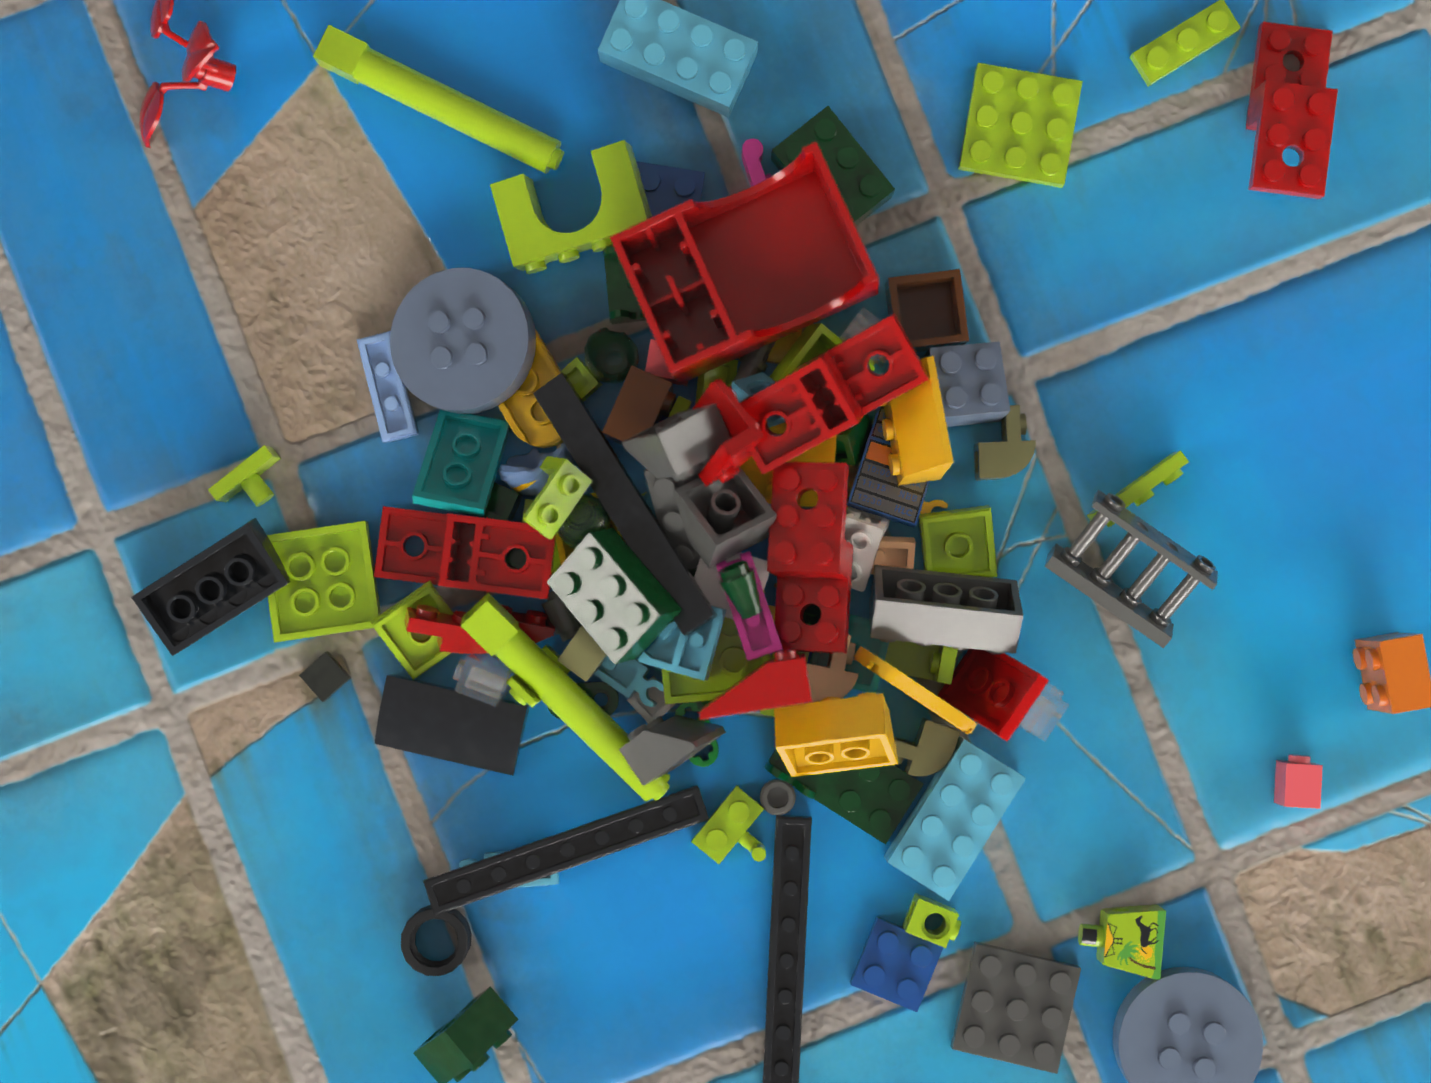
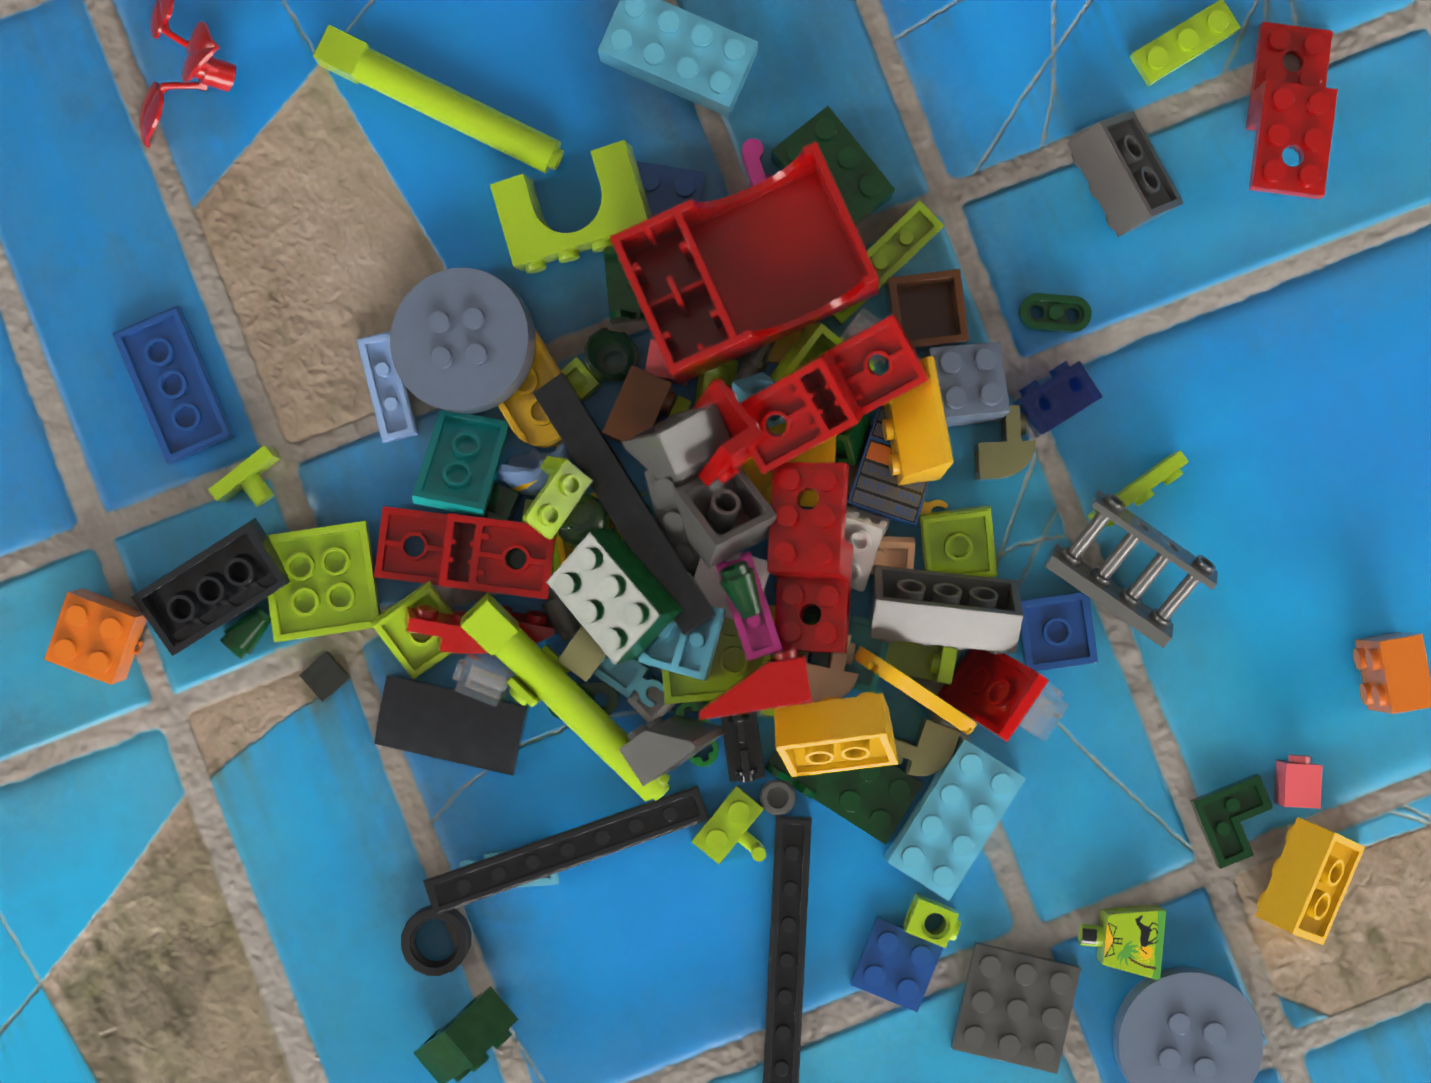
lime plate [958,63,1083,188] -> none
none -> orange brick [44,588,147,685]
none -> blue tile [112,306,236,465]
none -> dark green cone [220,606,271,659]
none -> black hinge [721,711,765,783]
none -> lime plate [831,200,944,325]
none -> clear blue brick [1014,360,1103,438]
none -> dark green plate [1018,293,1092,333]
none -> blue plate [1020,592,1098,671]
none -> dark grey slope [1067,111,1184,237]
none -> dark green plate [1190,774,1273,869]
none -> yellow slope [1255,817,1365,945]

